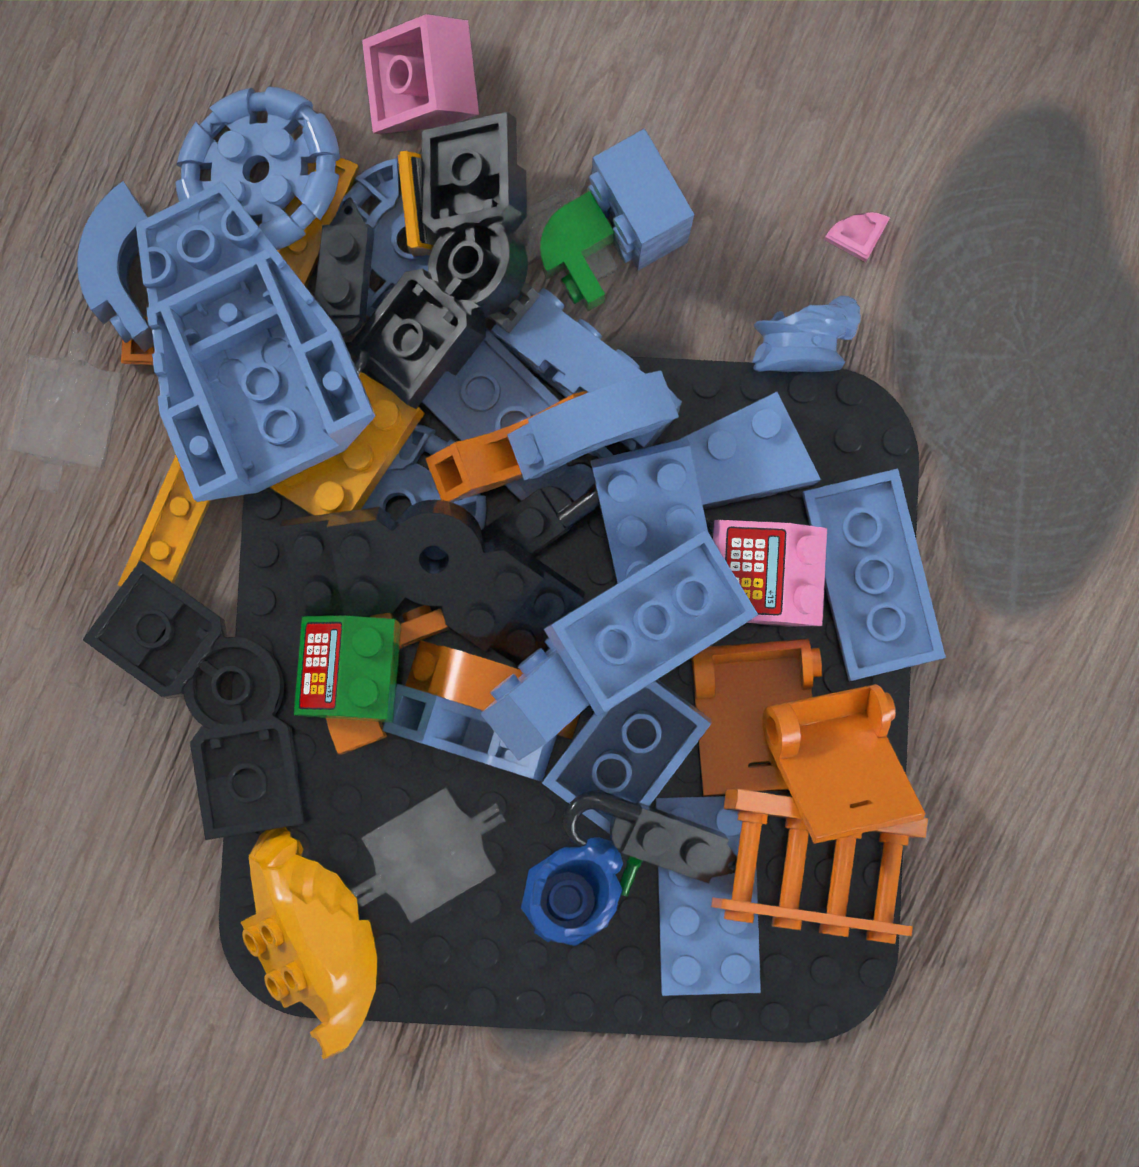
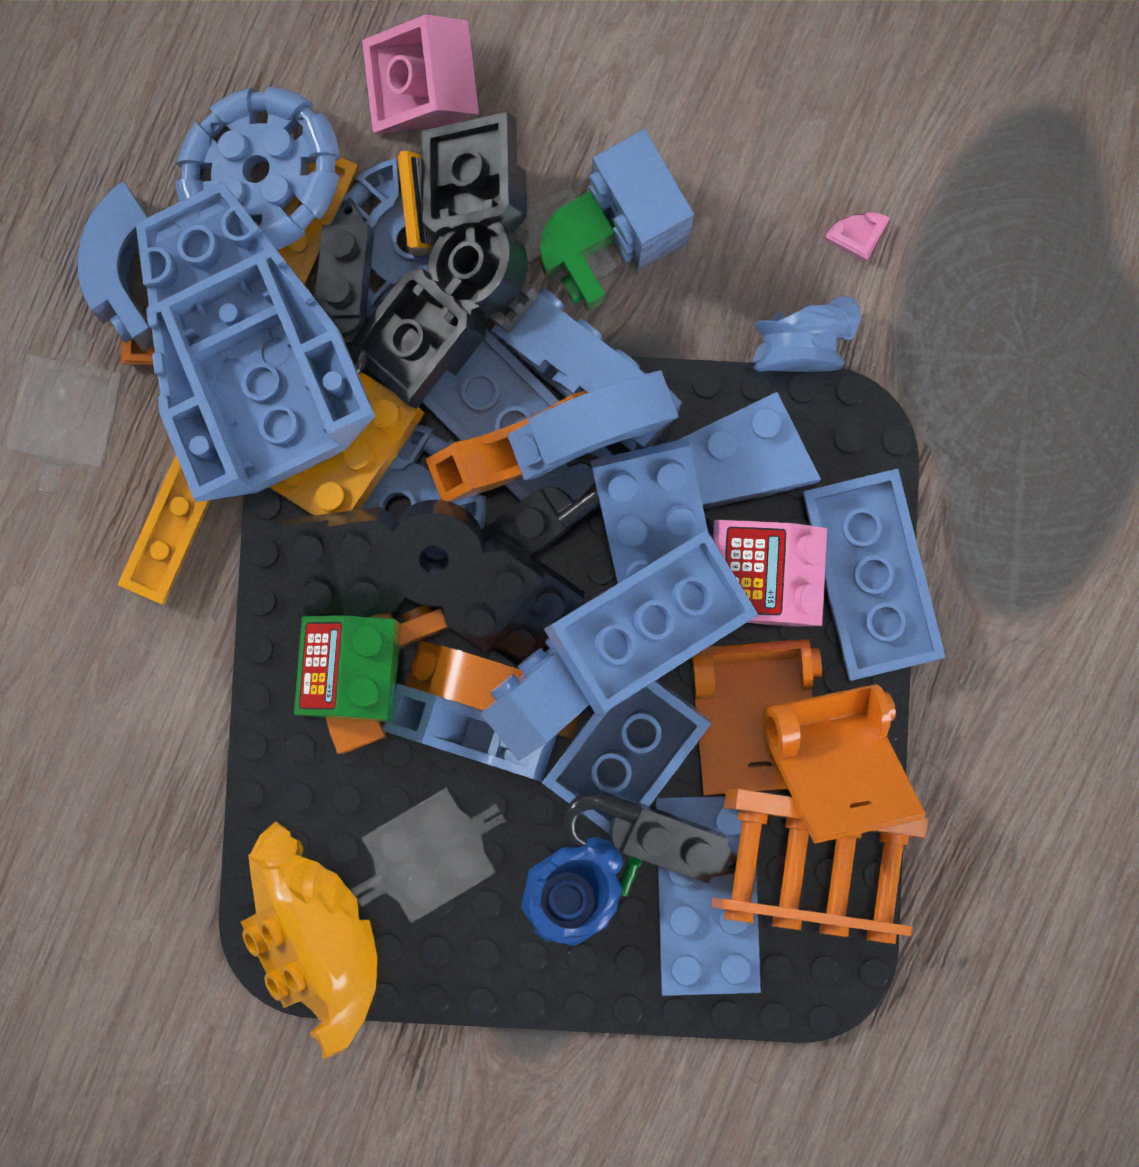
black plate [83,560,305,840] -> none

